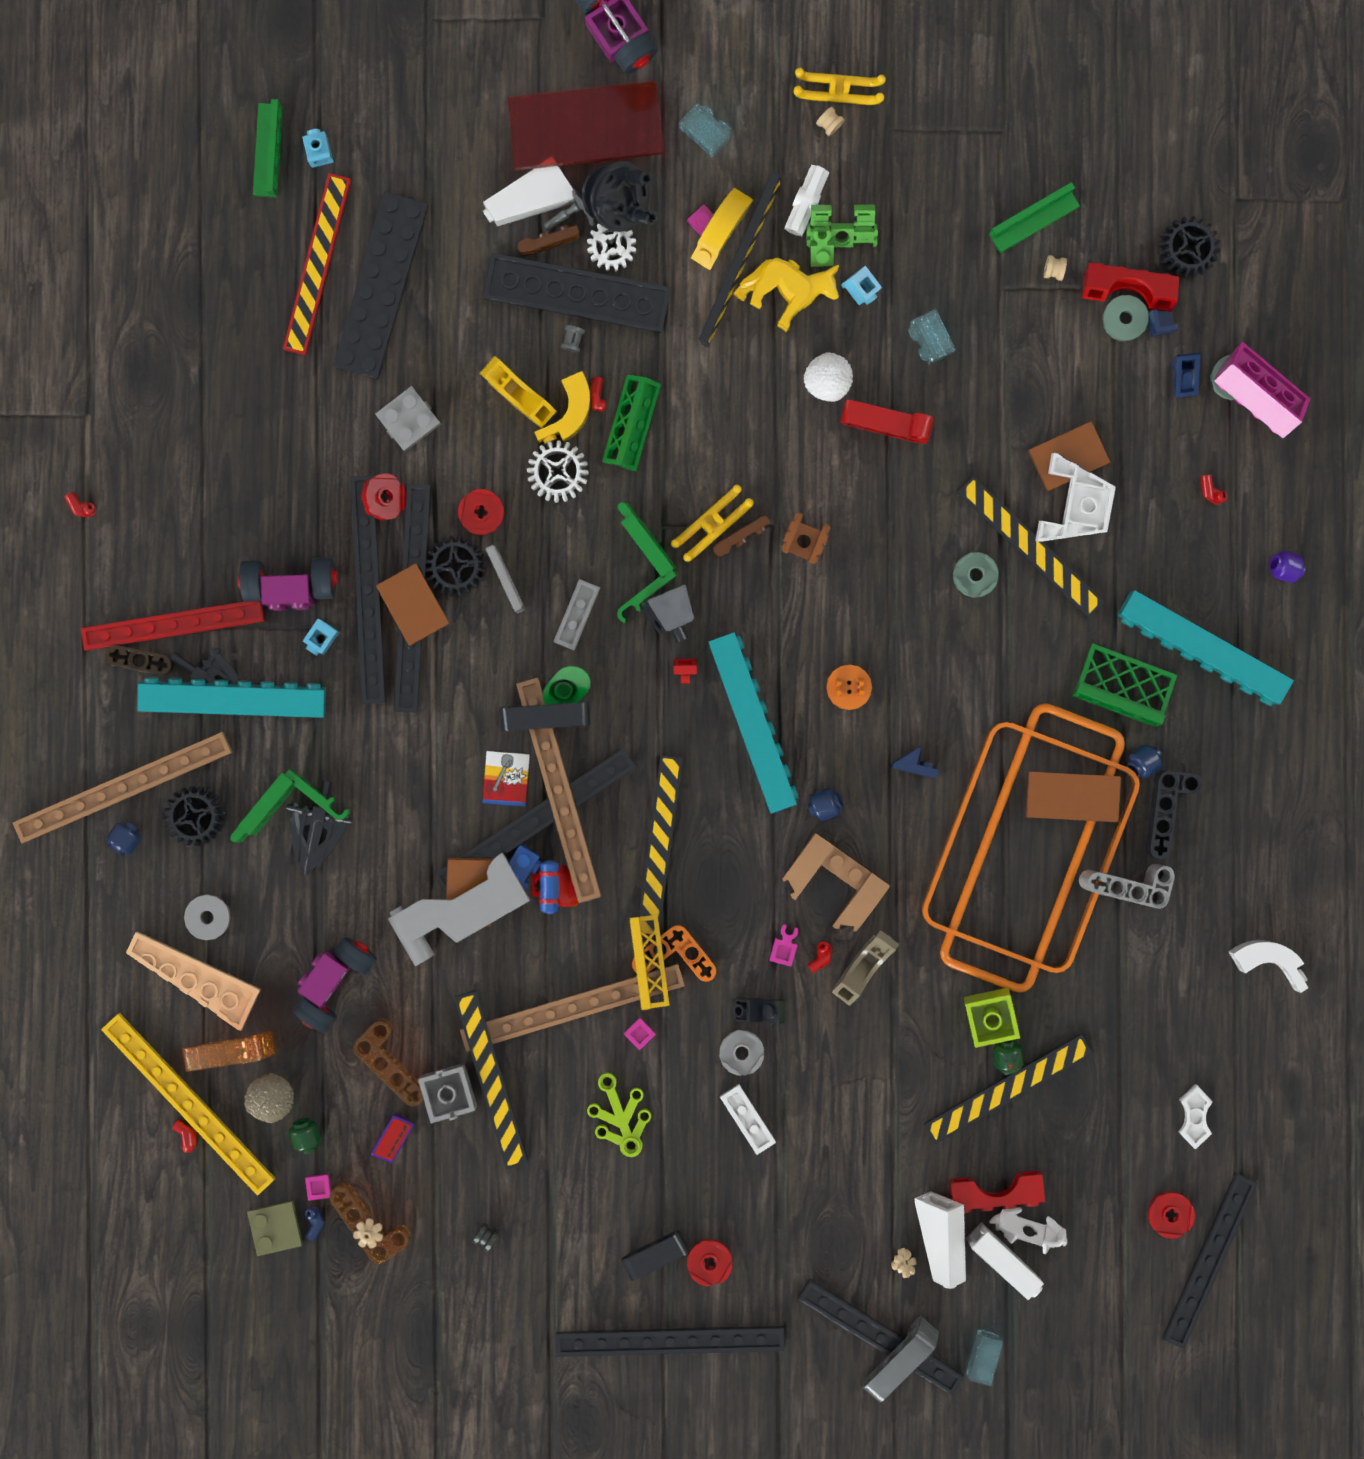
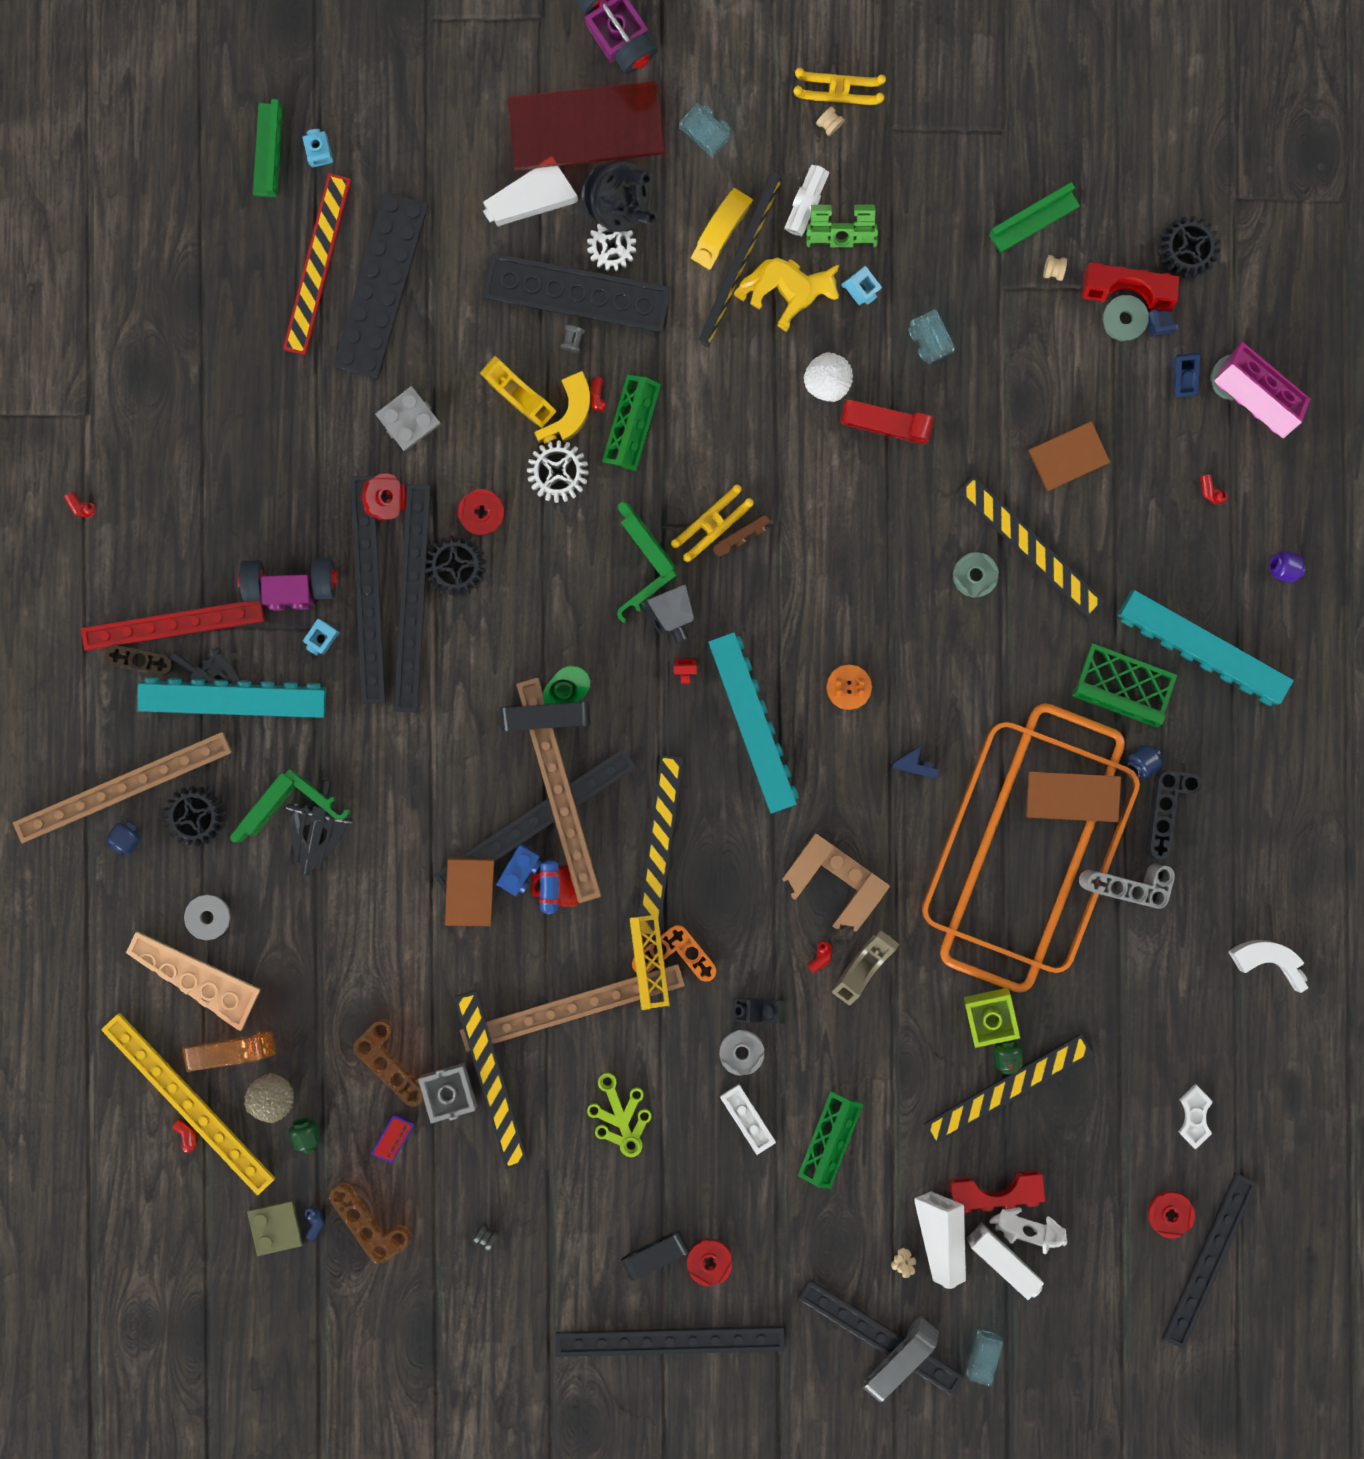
brick [293,936,377,1033] -> none
dark pink plate [305,1173,332,1201] -> none
tan plant [354,1218,383,1248] -> none
dark orange tile [376,564,450,646] -> none
light grey door [388,853,530,966] -> none
sticker [483,751,529,806] -> none
light grey tile [485,545,525,614] -> none
reddish brown hinge [517,224,581,256] -> none
dark grey piece [544,189,593,231] -> none
light grey tile [554,579,600,651] -> none
dark pink plate [624,1018,656,1050] -> none
dark pink plate [687,205,714,236] -> none
dark pink plate [769,924,798,967] -> none
dark orange piece [781,513,830,564] -> none
dark blue head [808,788,844,821] -> none
bright green plate [810,226,834,267] -> none
white wing [1035,453,1116,542] -> none
none -> green fence [798,1091,863,1189]

